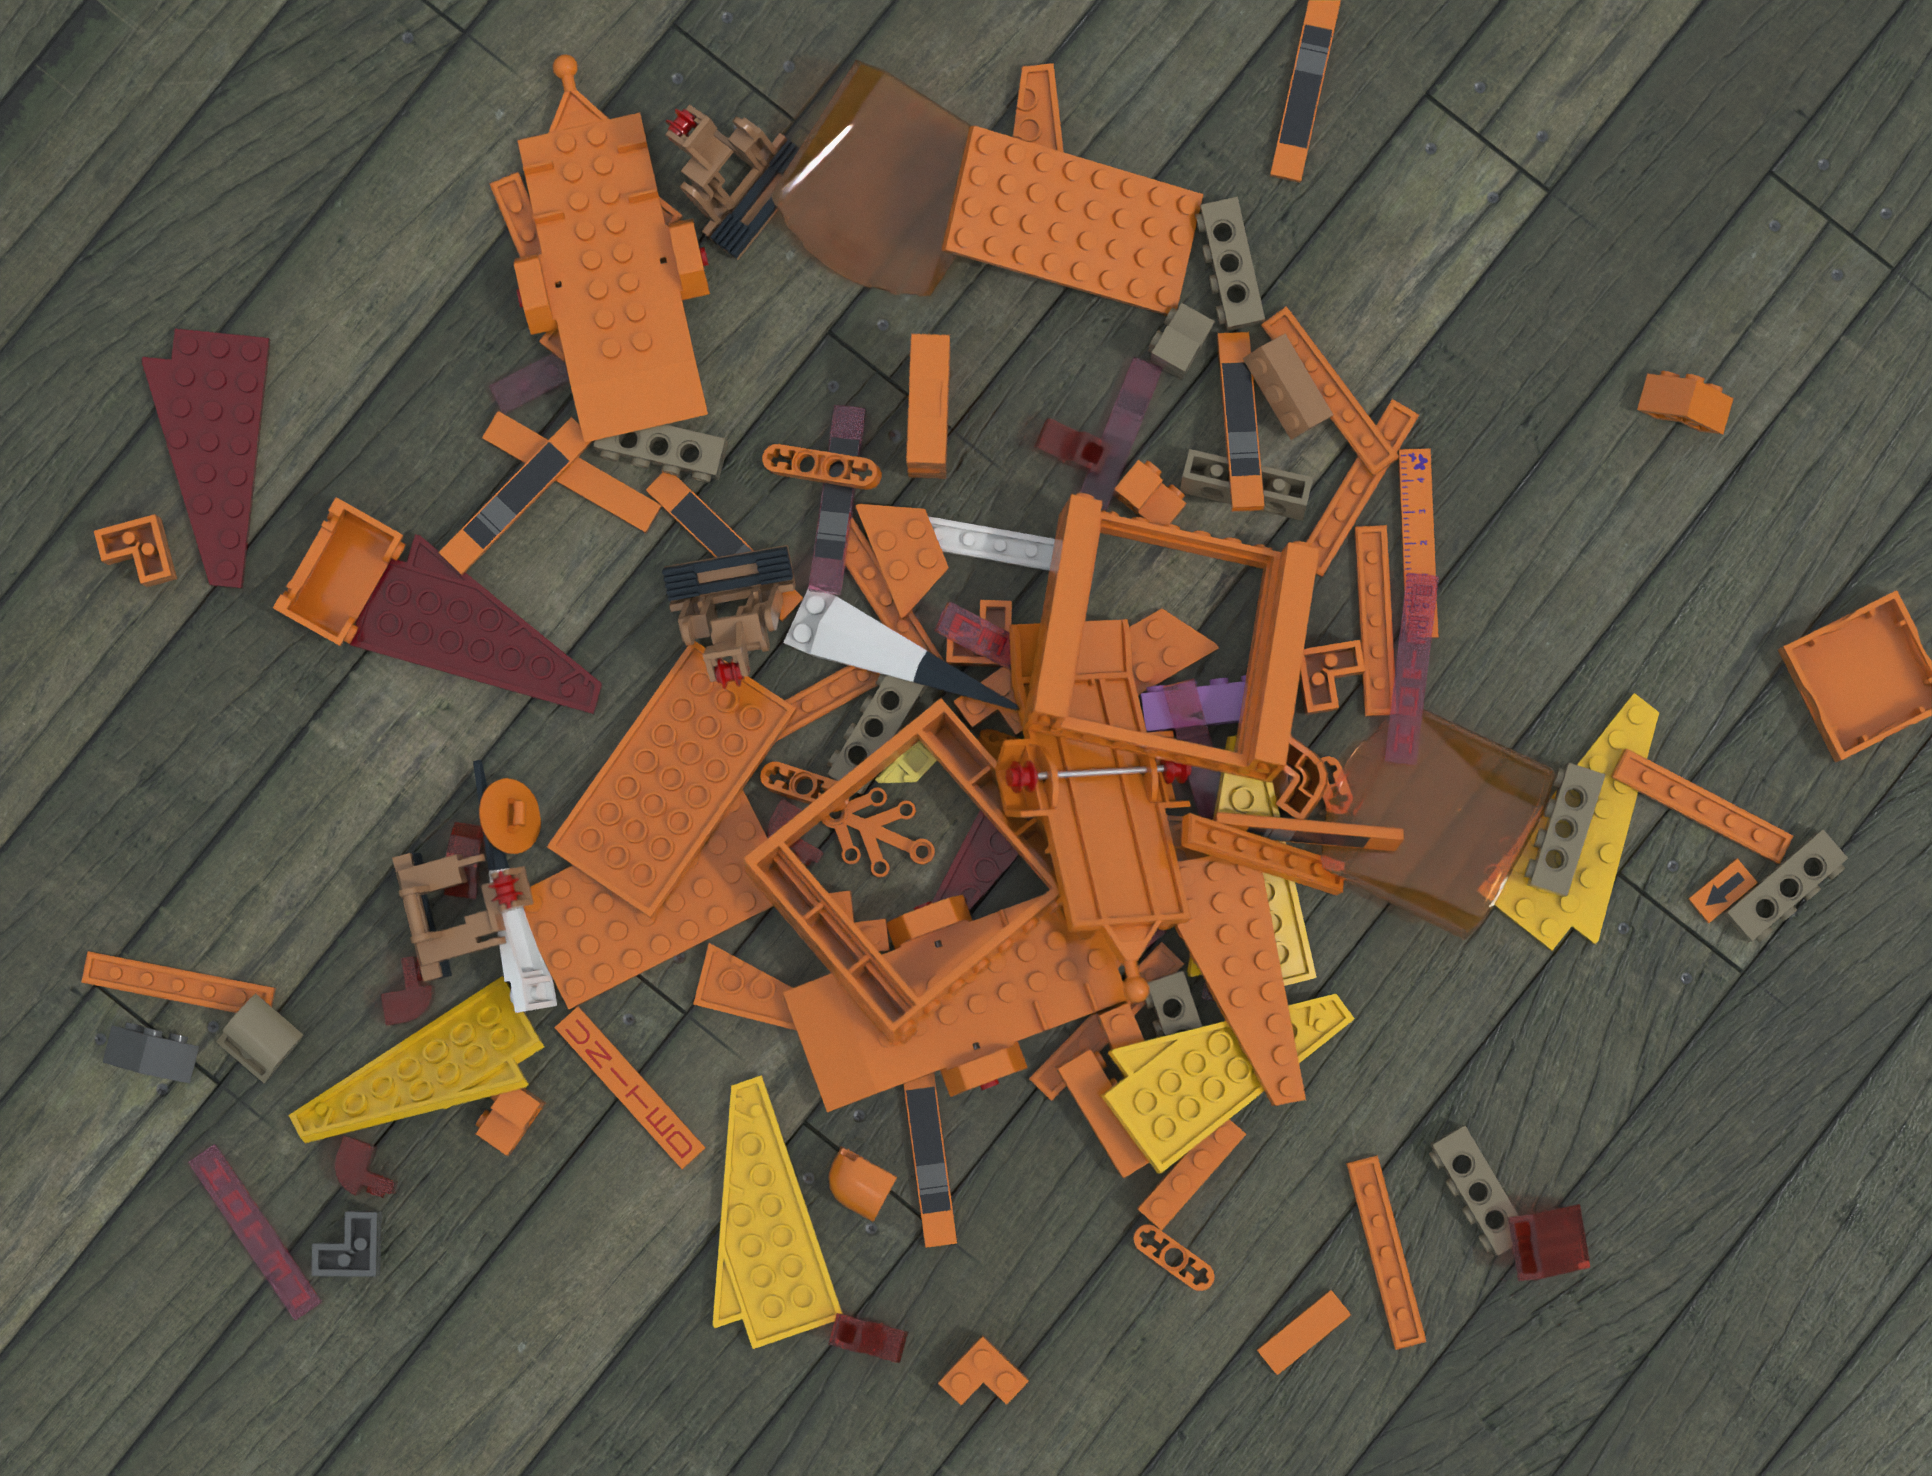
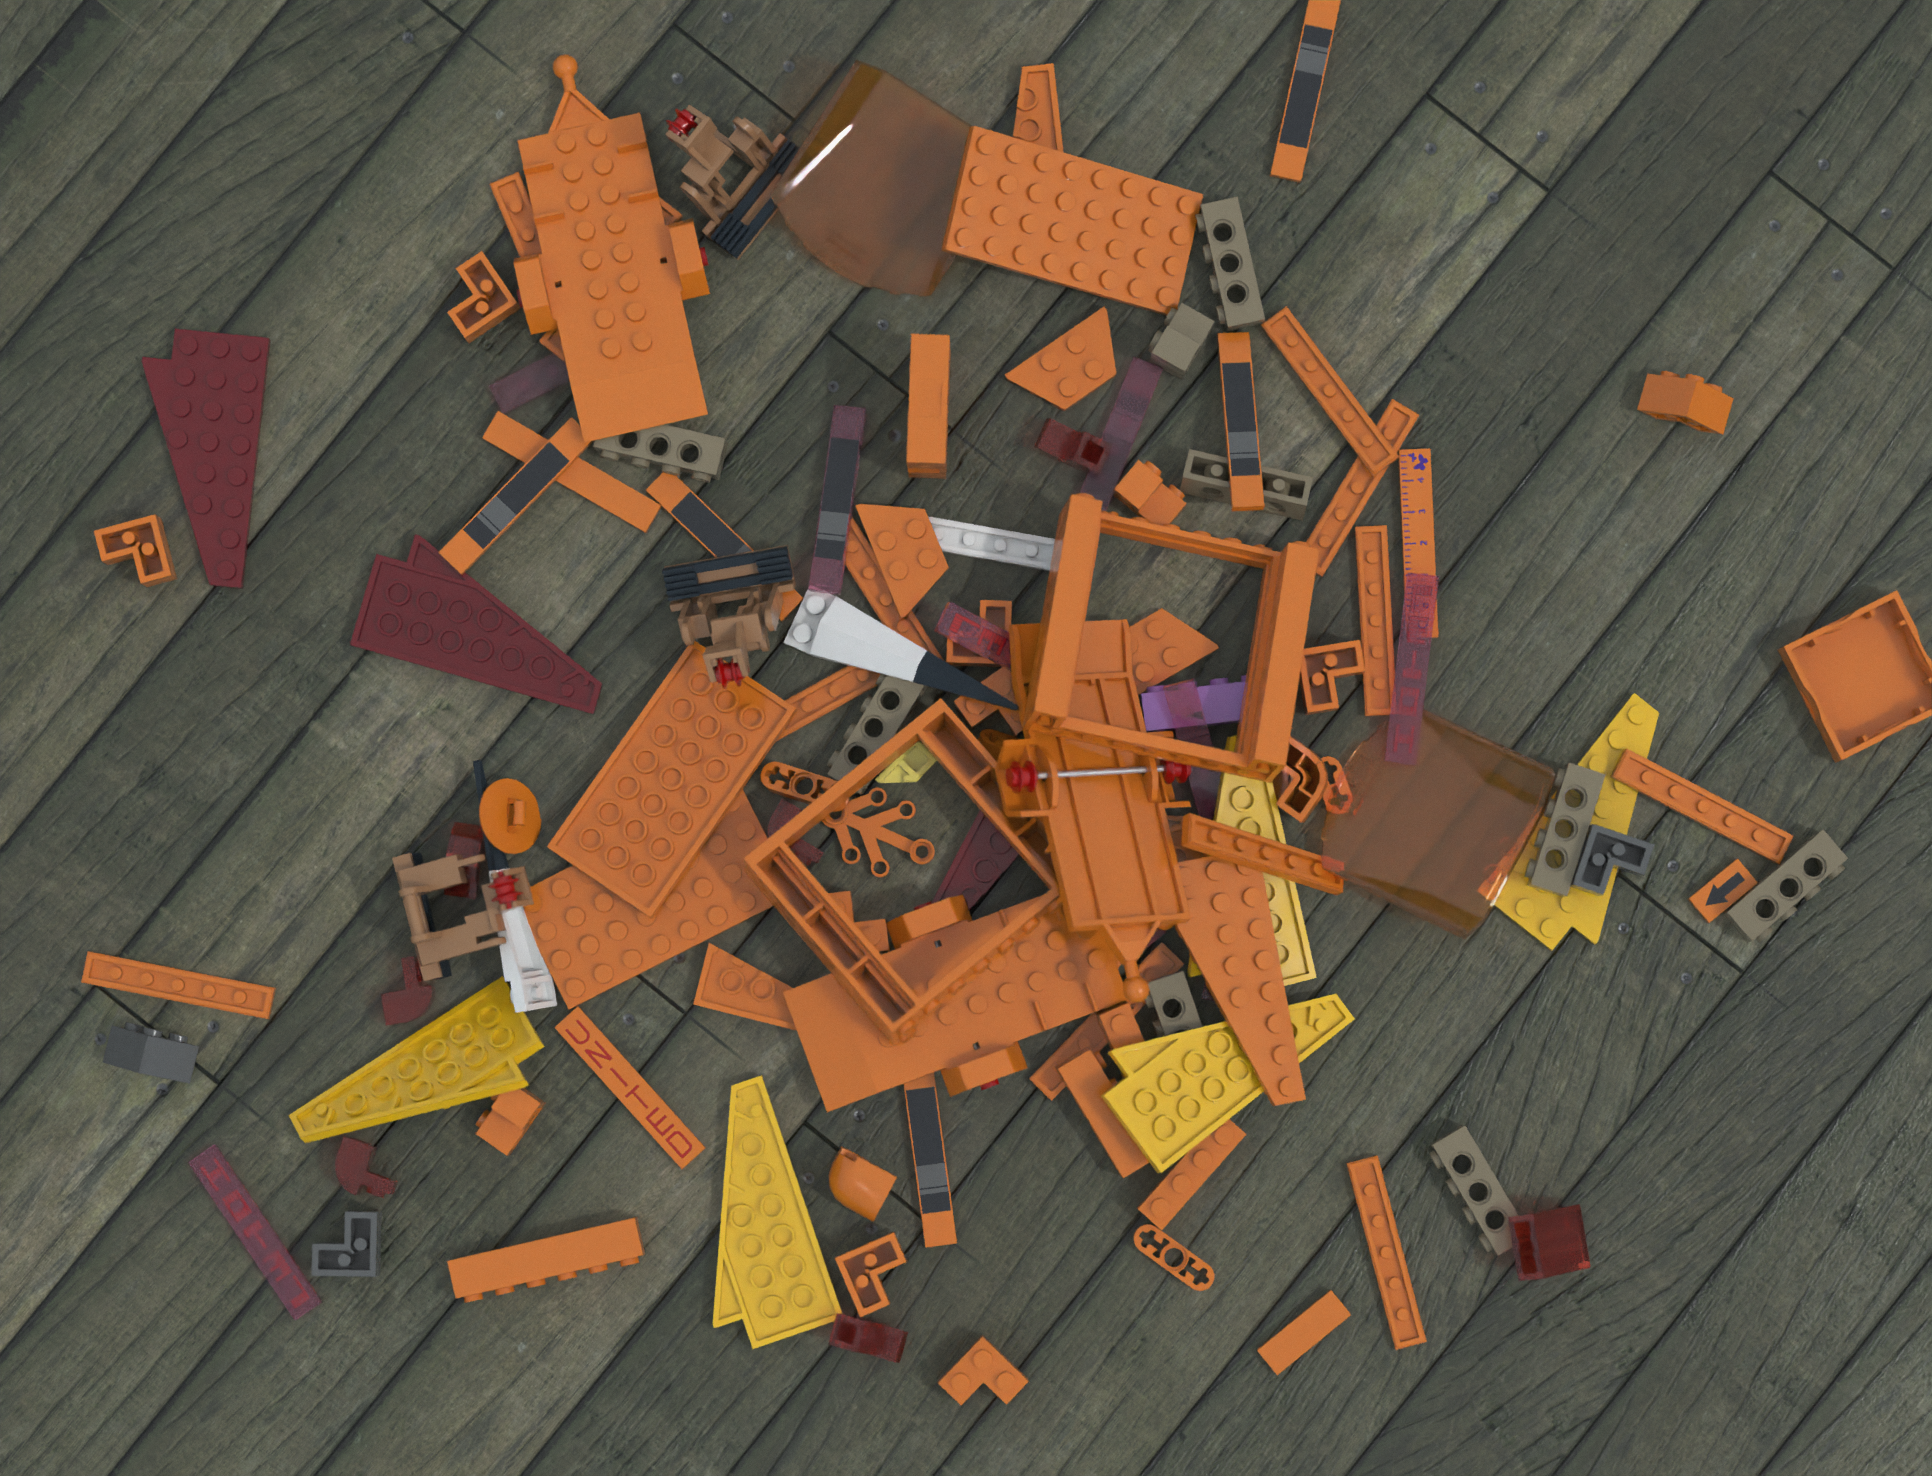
dark tan brick [217,993,304,1083] -> none
orange windscreen [273,497,406,646] -> none
orange beam [762,444,882,490] -> none
orange tile [1212,812,1404,851] -> none
medium nougat brick [1243,334,1333,440] -> none
none -> orange brick [447,251,521,344]
none -> orange brick [447,1217,645,1303]
none -> orange brick [835,1231,907,1317]
none -> orange wing [1005,306,1116,411]
none -> dark grey brick [1571,824,1654,896]

